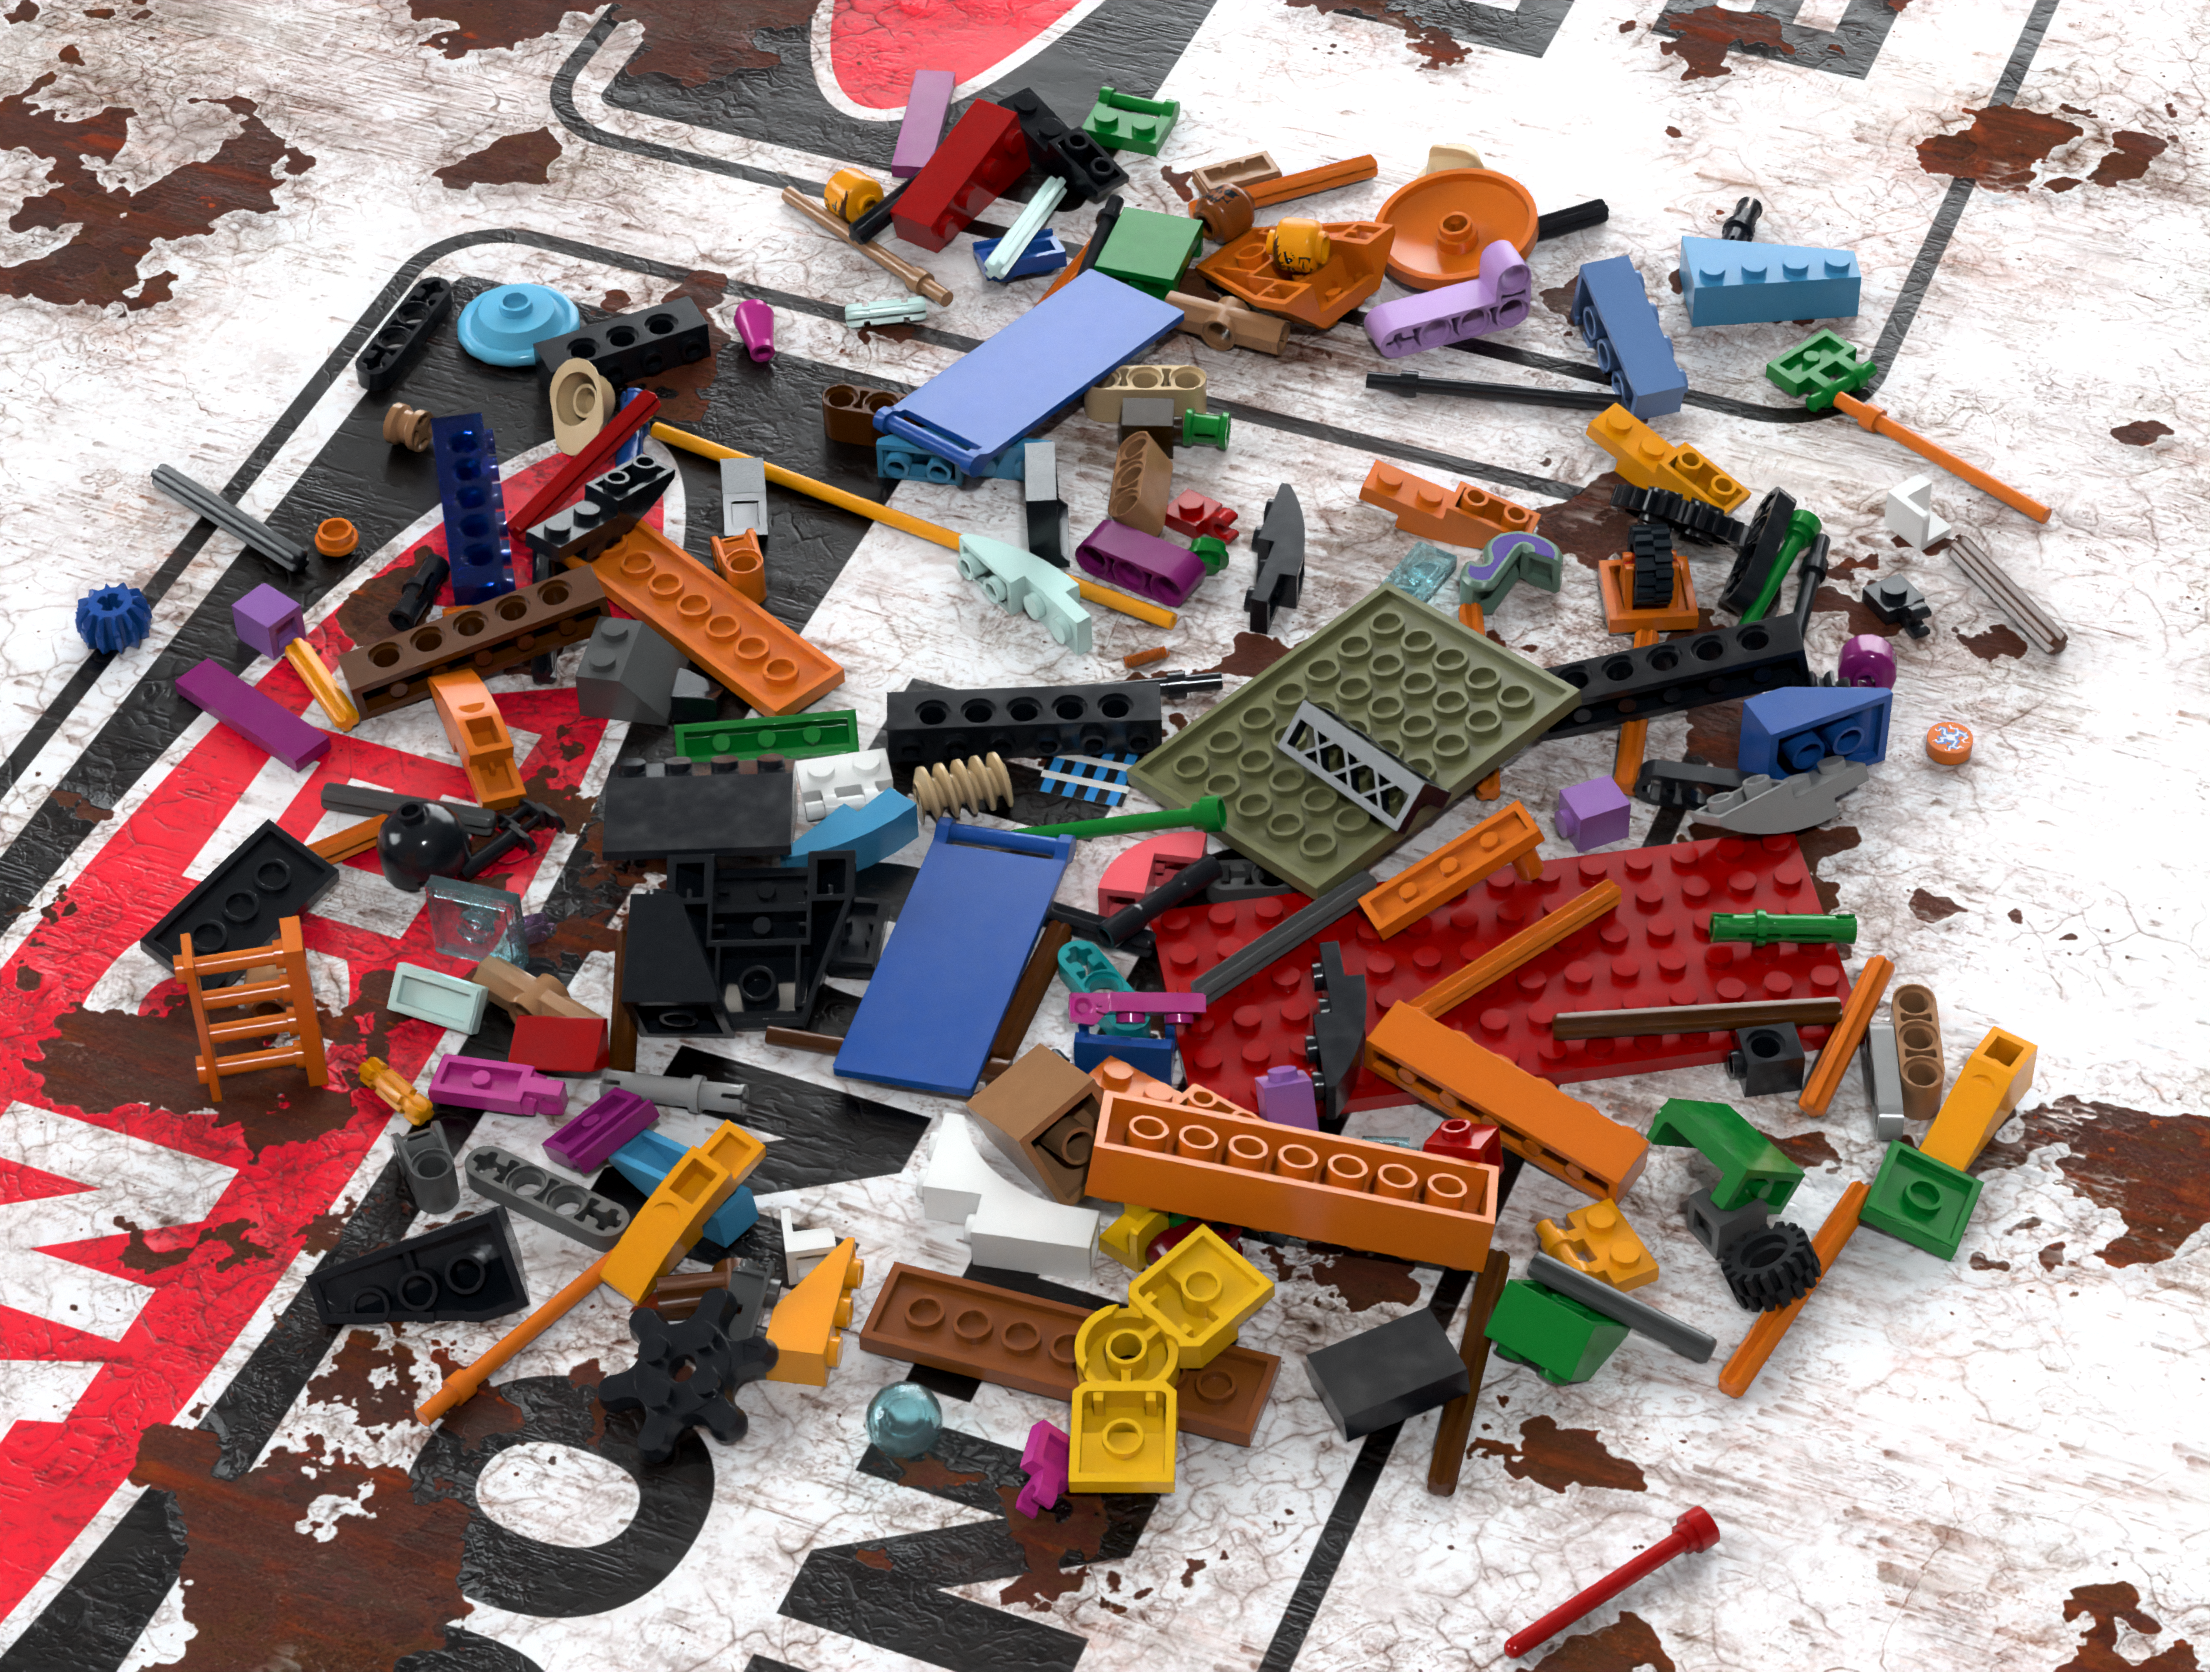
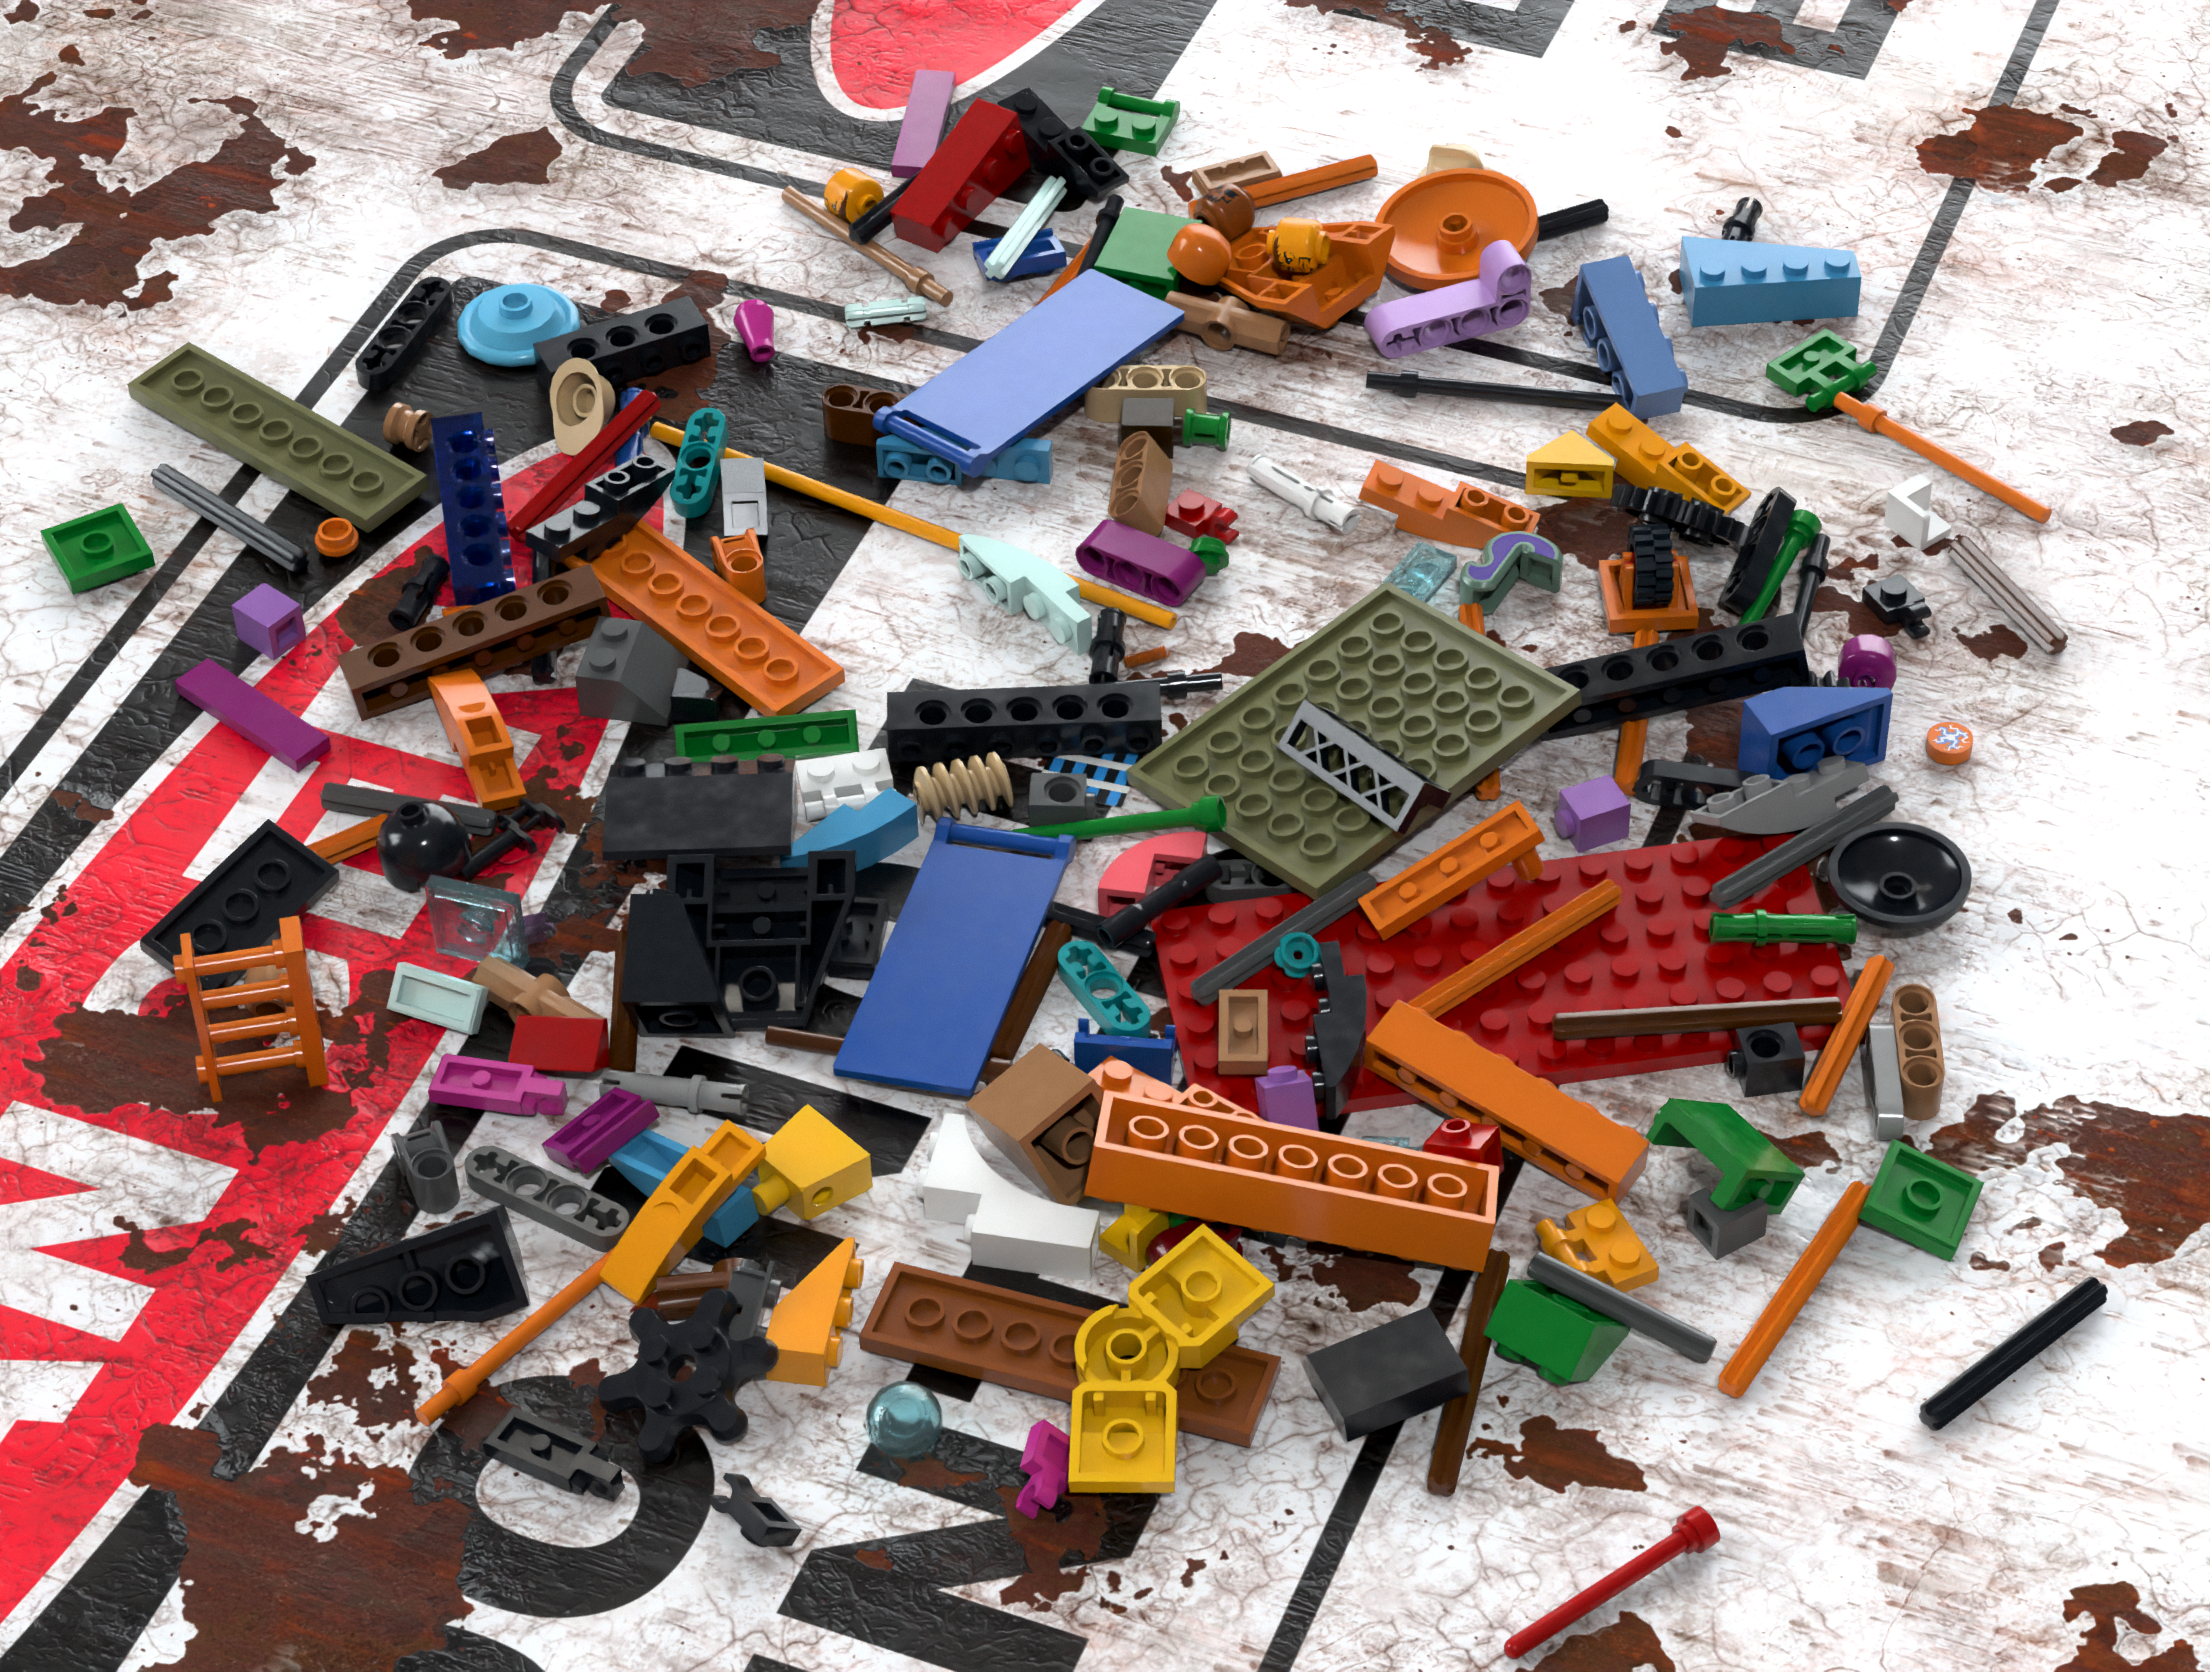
blue gear [75,582,152,655] -> none
light orange axle [285,638,360,732] -> none
light orange axle [358,1057,434,1126] -> none
white panel [780,1208,836,1285] -> none
black container [1024,441,1070,568] -> none
dark pink hinge [1068,992,1206,1027] -> none
black slope [1244,482,1305,635] -> none
black tyre [1721,1221,1822,1313] -> none
light orange slope [1918,1026,2038,1173] -> none
none -> green plate [40,503,155,594]
none -> olive plate [127,342,429,533]
none -> black hinge [483,1407,625,1502]
none -> teal beam [670,408,729,518]
none -> black plate [709,1473,802,1547]
none -> yellow torso [751,1104,873,1220]
none -> dark grey brick [1029,773,1096,827]
none -> black pin [1089,607,1127,684]
none -> orange hair [1167,223,1232,286]
none -> medium nougat plate [1218,989,1268,1074]
none -> white pin [1246,454,1360,534]
none -> teal plate [1274,932,1319,978]
none -> yellow slope [1525,430,1614,498]
none -> dark grey axle [1709,785,1899,910]
none -> black dish [1827,822,1972,930]
none -> black axle [1919,1277,2108,1431]

